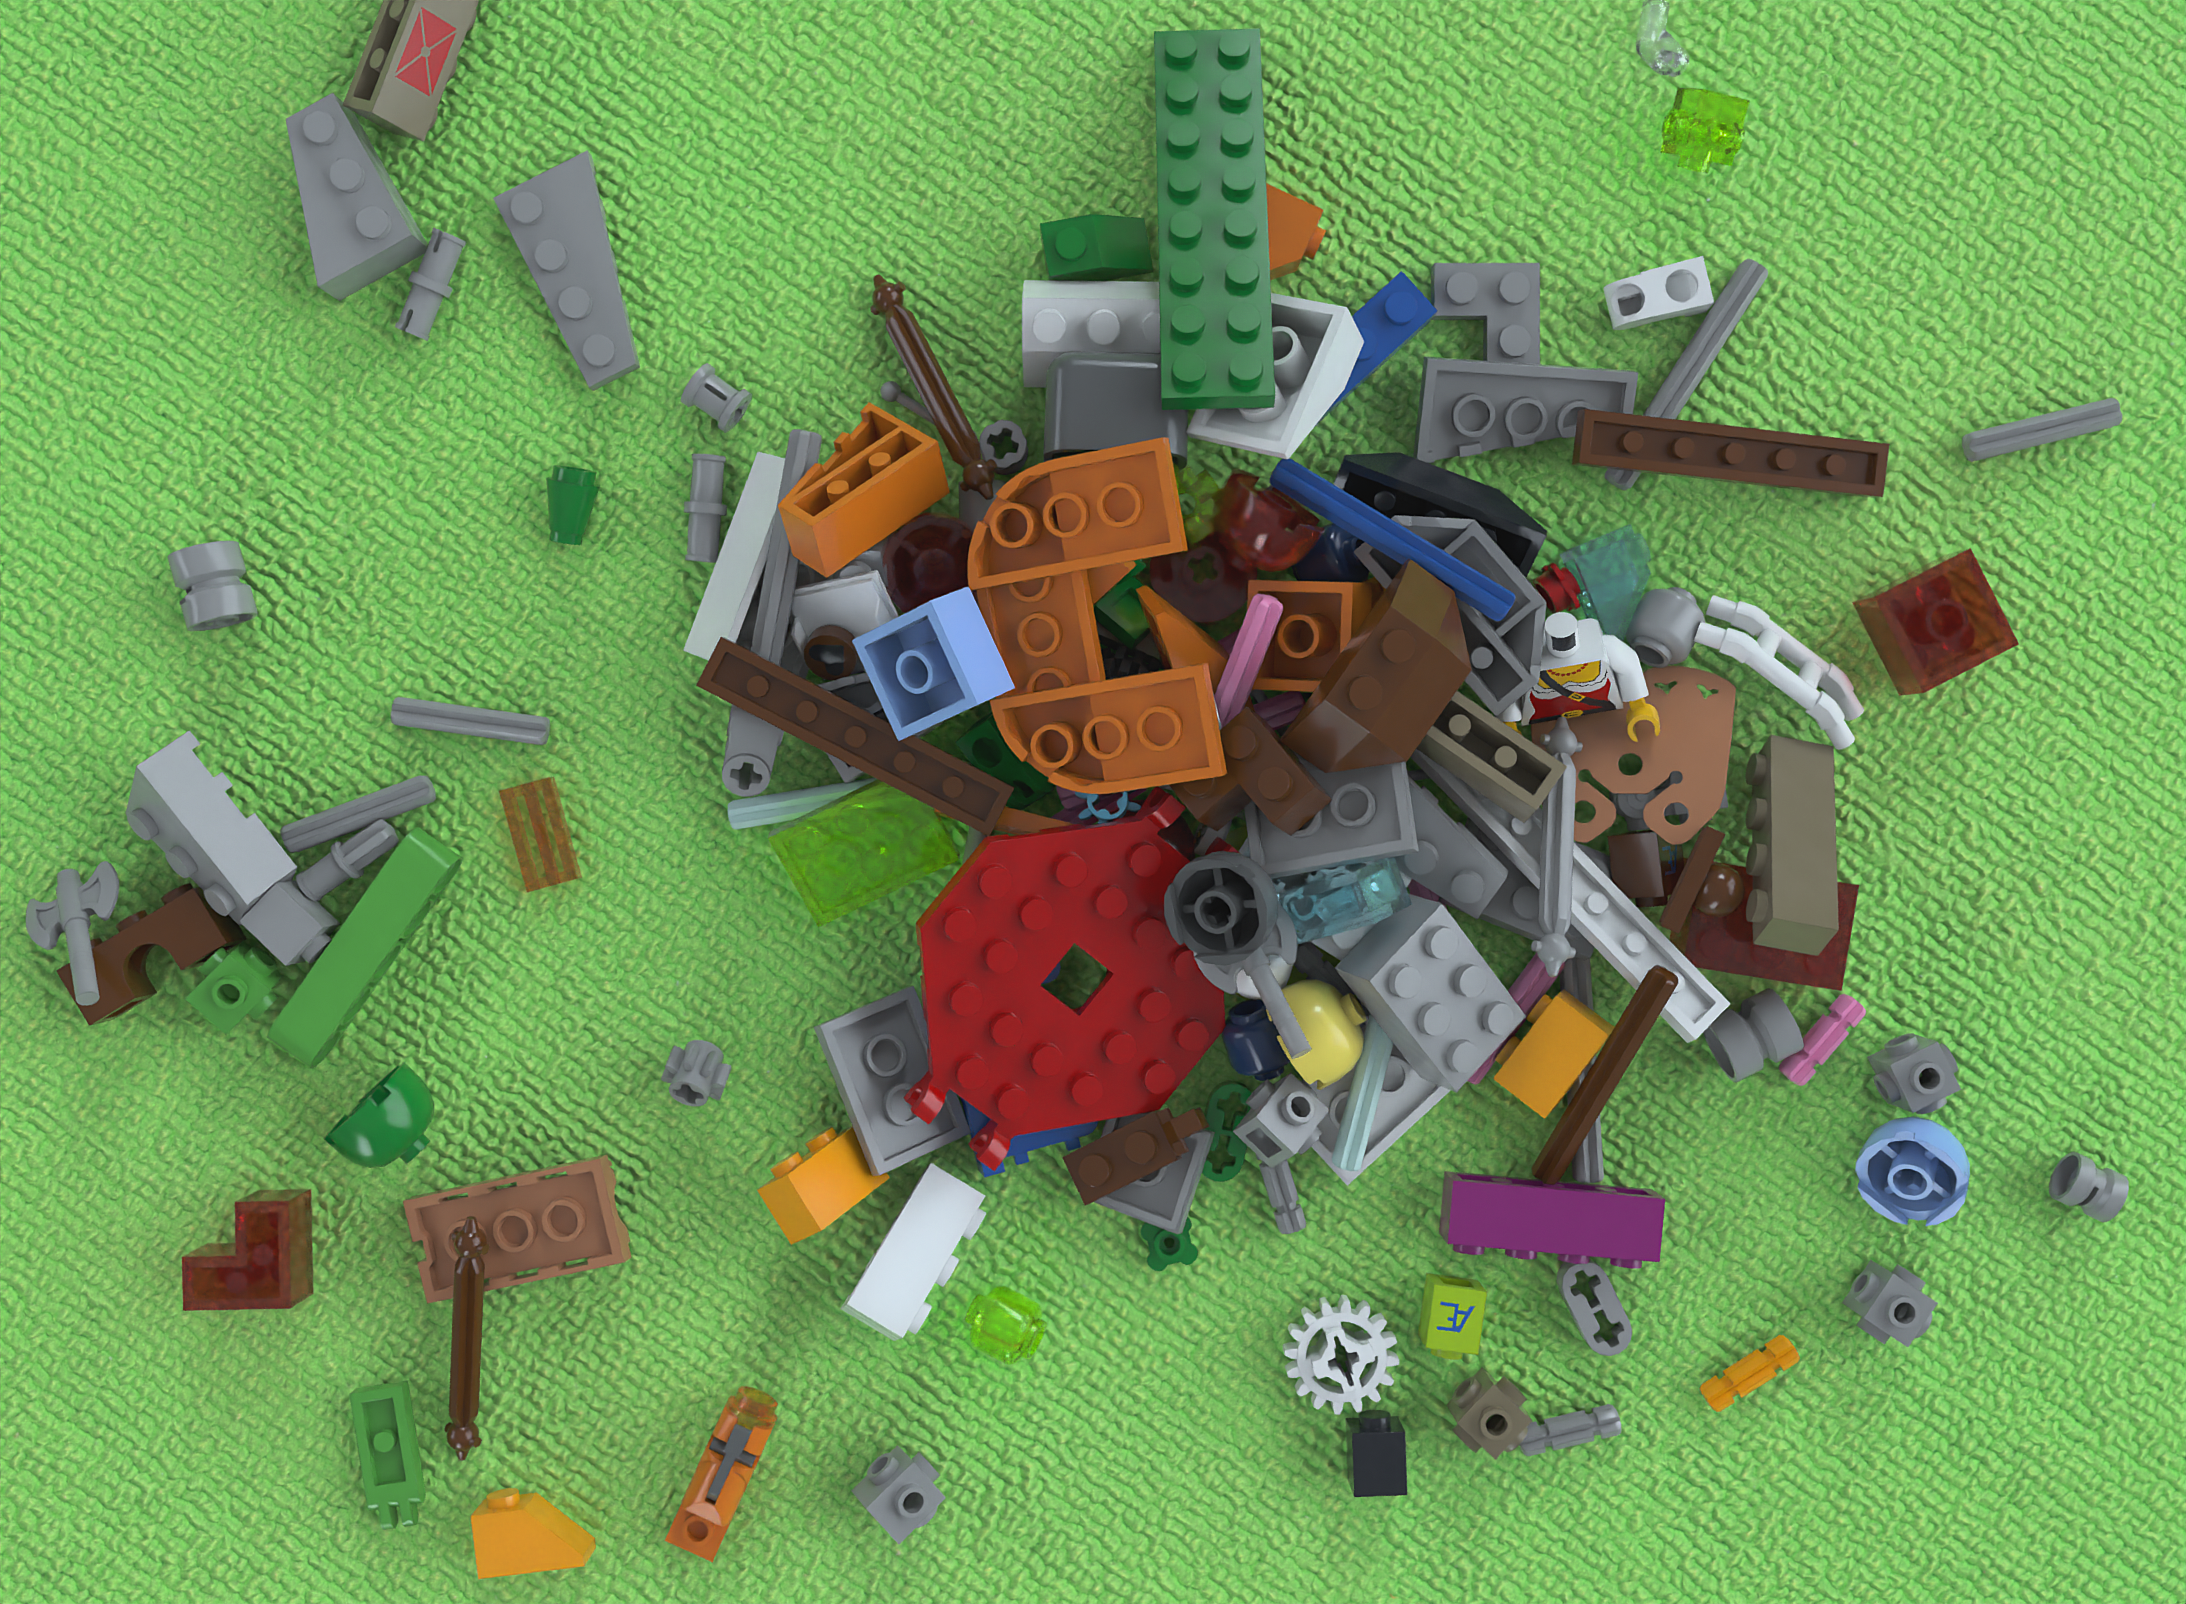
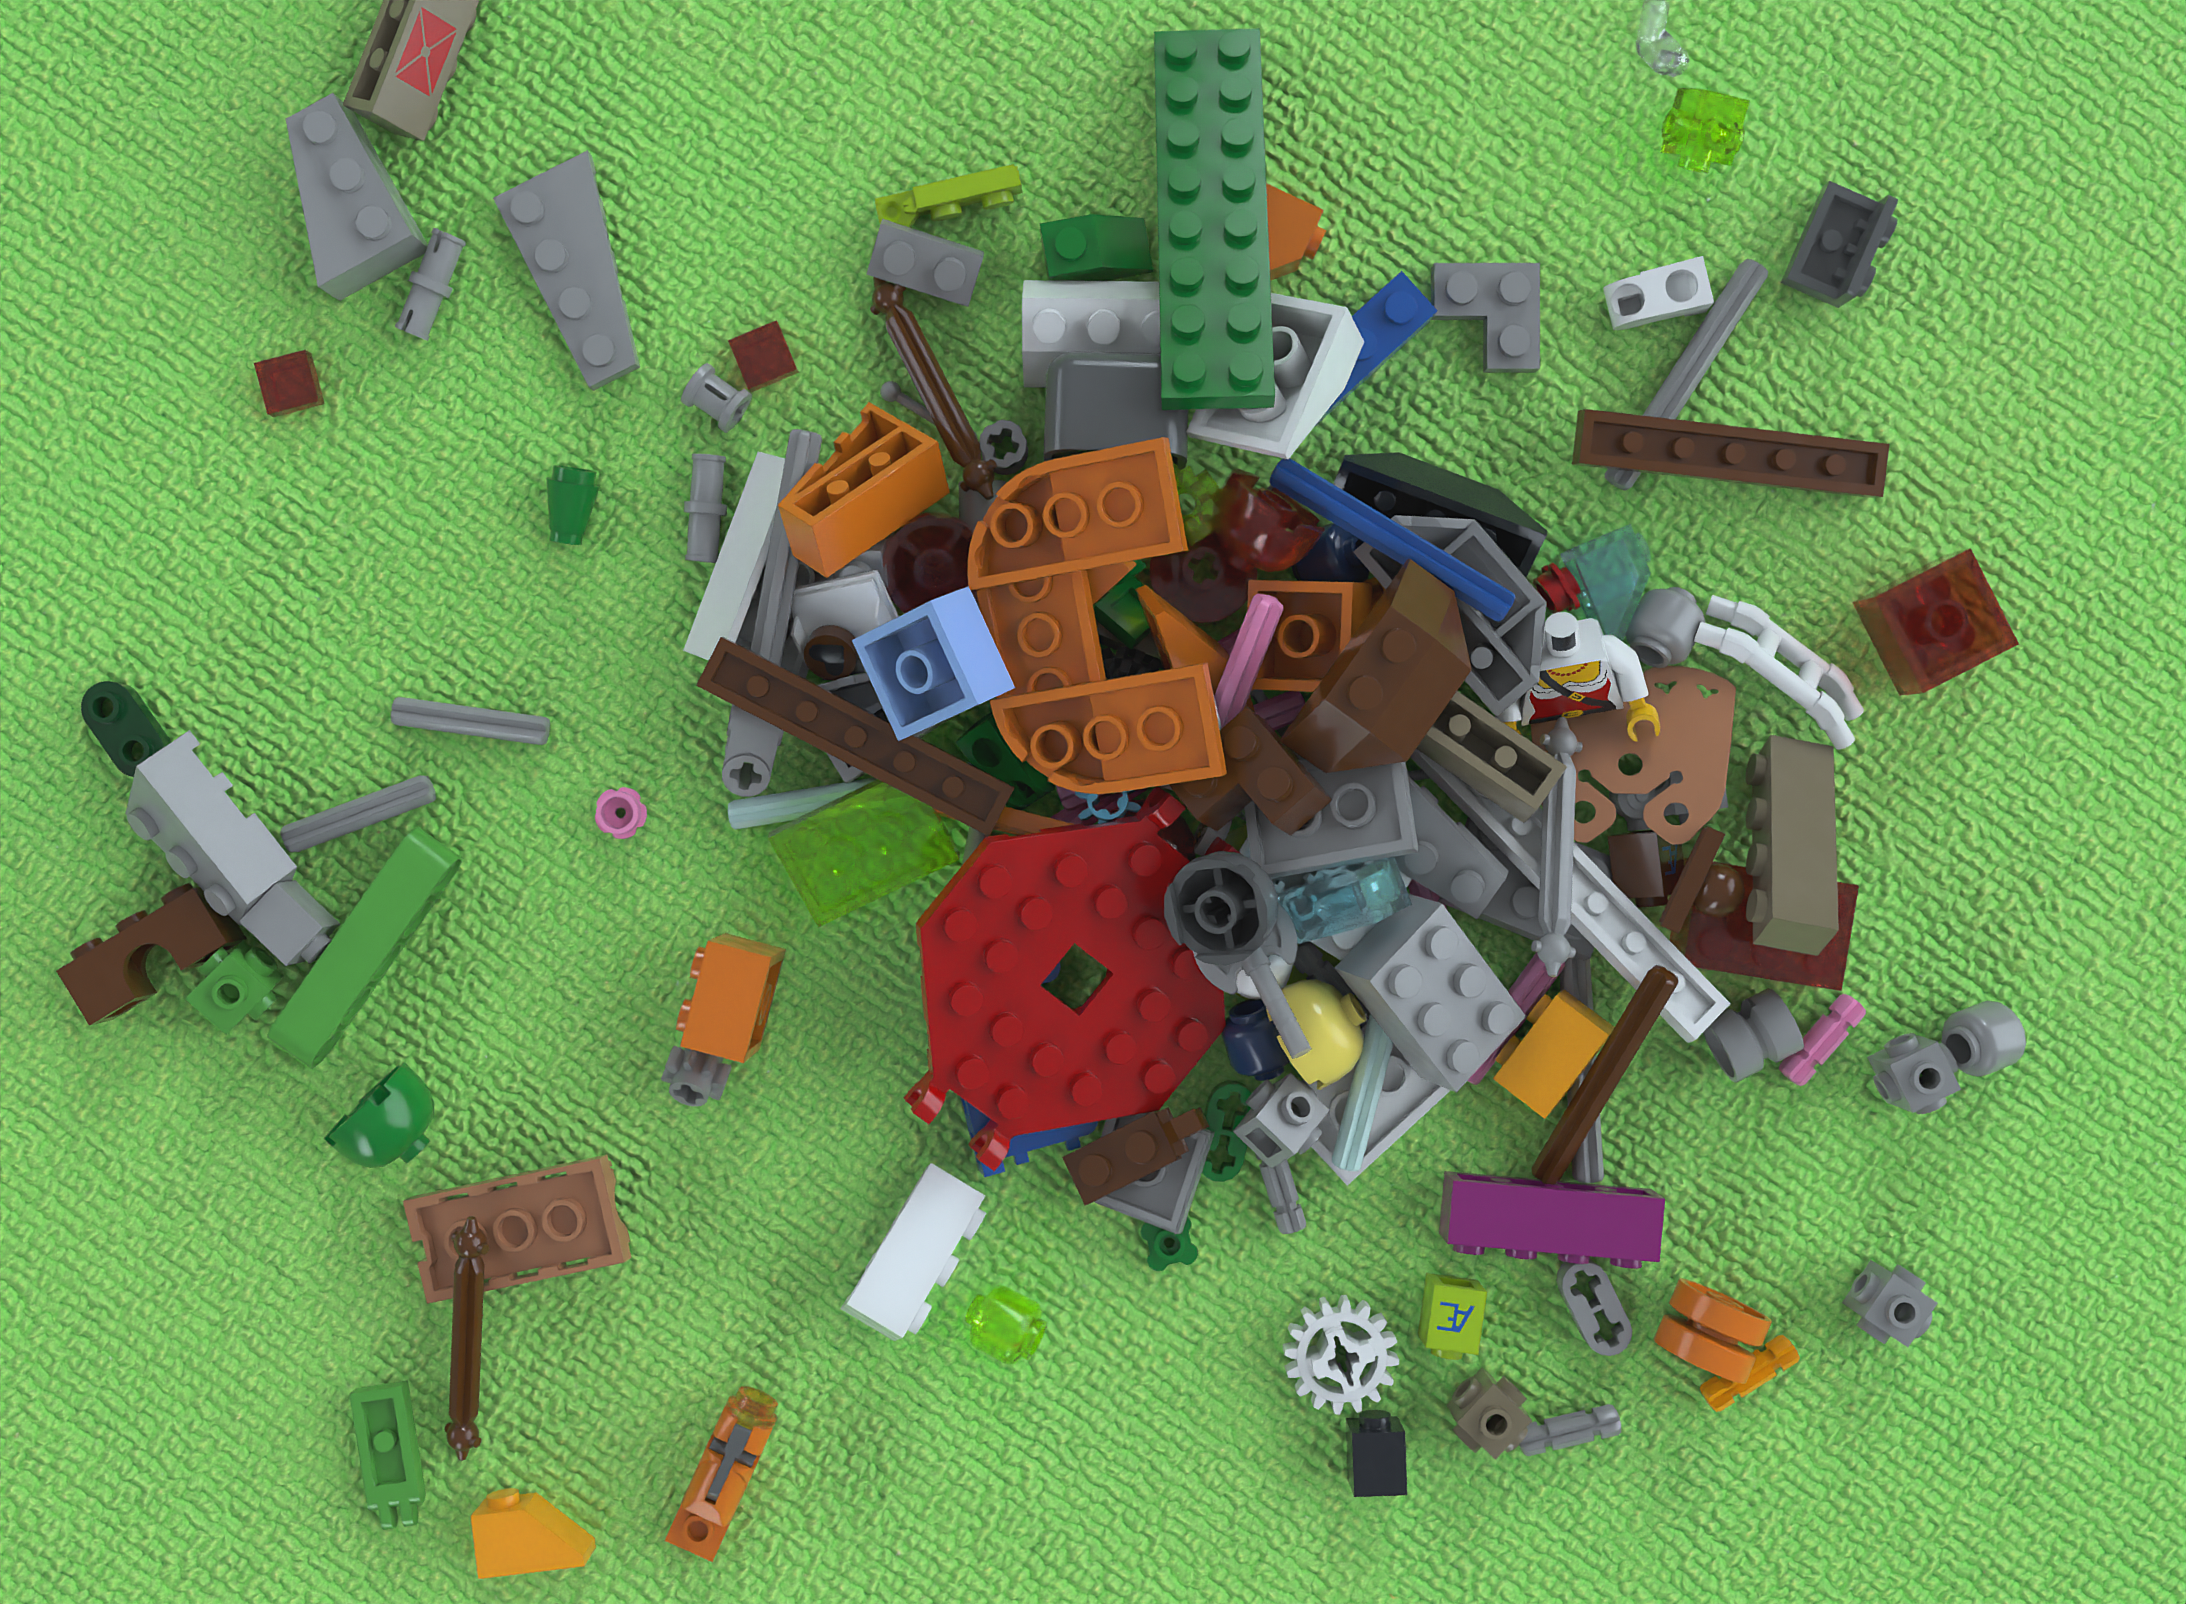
light grey piece [25,861,119,1005] -> none
light grey wheel [168,541,258,631] -> none
clear red brick [182,1189,314,1311] -> none
light grey axle [296,819,399,902] -> none
clear orange tile [499,777,582,892] -> none
light orange brick [757,1126,890,1245] -> none
light grey plate [814,986,971,1176] -> none
light grey brick [851,1445,946,1544] -> none
light grey wing [1413,357,1638,463] -> none
light blue cylinder [1855,1116,1970,1226] -> none
light grey axle [1962,398,2122,462] -> none
light grey wheel [2049,1152,2129,1223] -> none
none -> dark green plate [81,681,171,777]
none -> clear red tile [254,350,325,417]
none -> bright pink plate [595,787,647,839]
none -> orange brick [676,933,786,1063]
none -> clear red tile [728,320,799,392]
none -> light grey plate [867,219,984,307]
none -> lime hinge [875,164,1023,228]
none -> orange wheel [1653,1278,1772,1384]
none -> dark grey bracket [1781,181,1898,308]
none -> light grey head [1942,1001,2026,1077]

